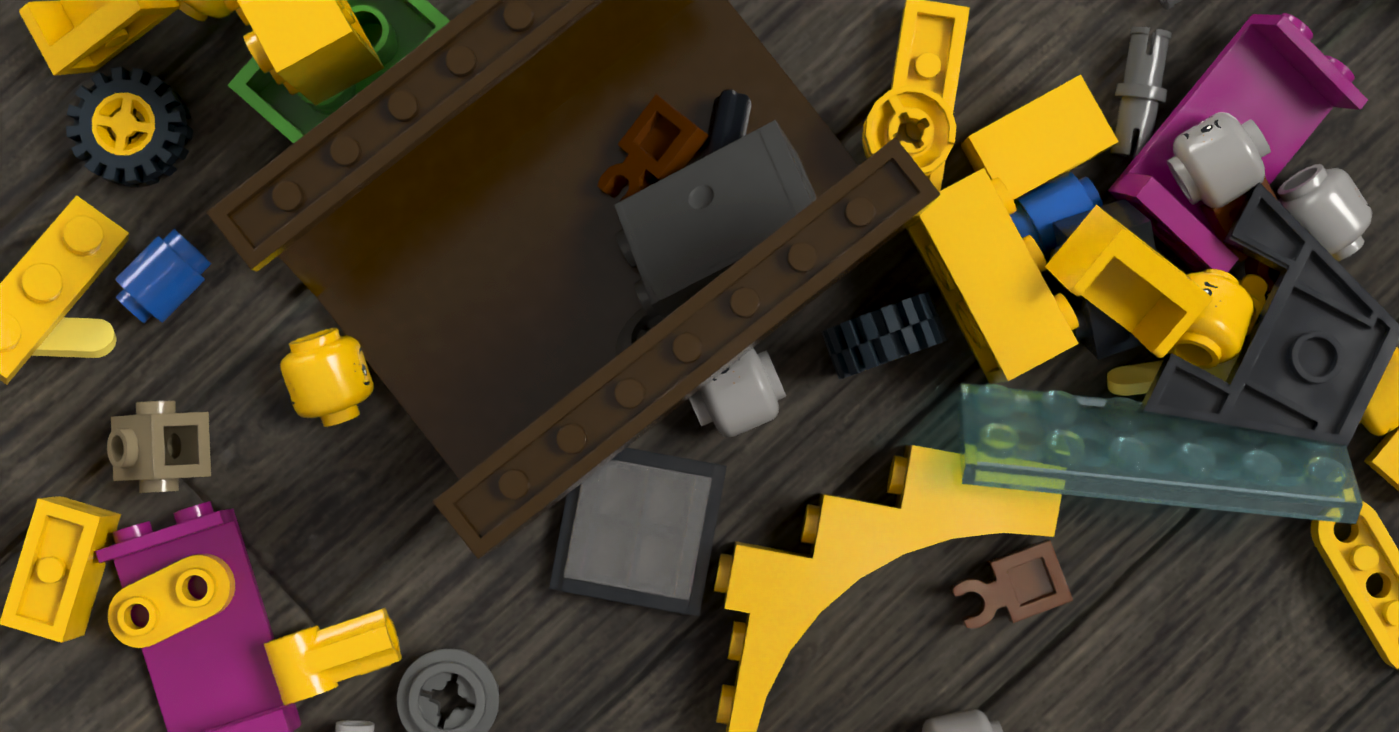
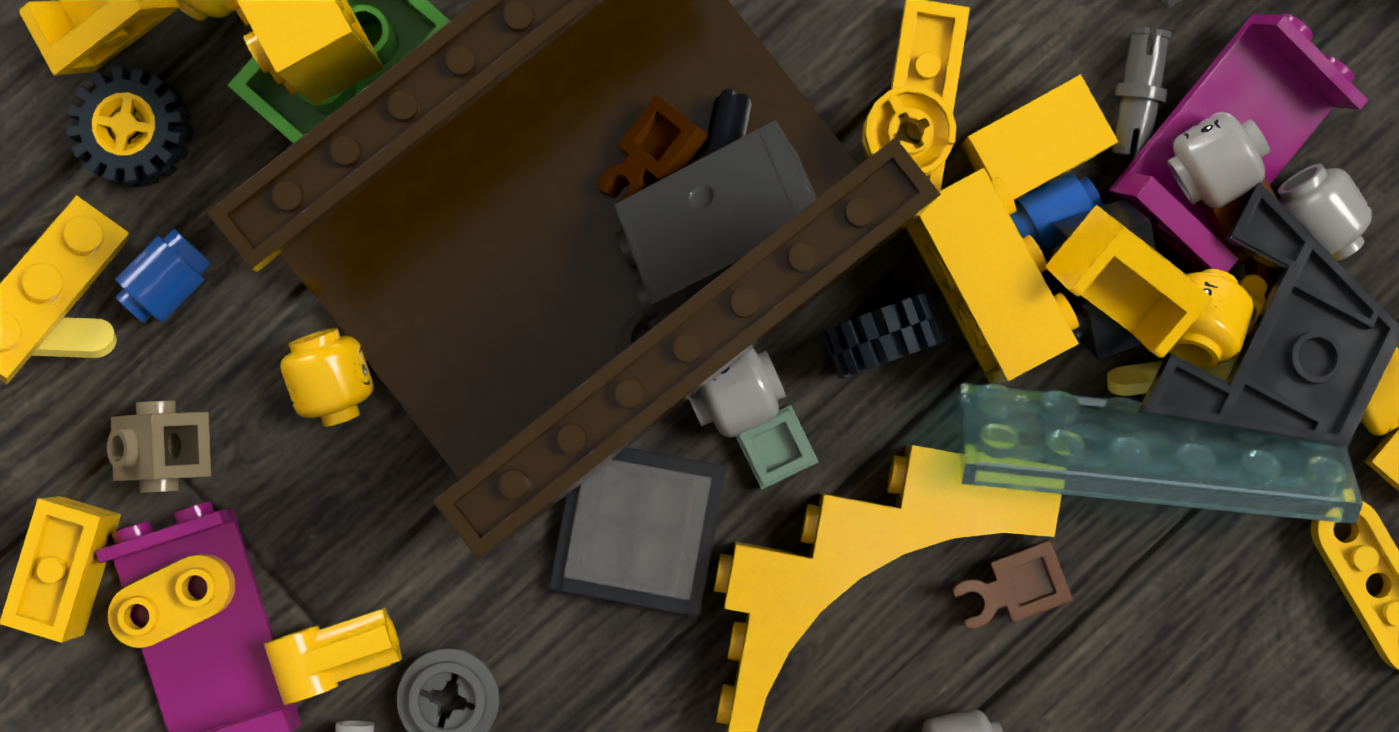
none -> sand green tile [735,405,818,490]

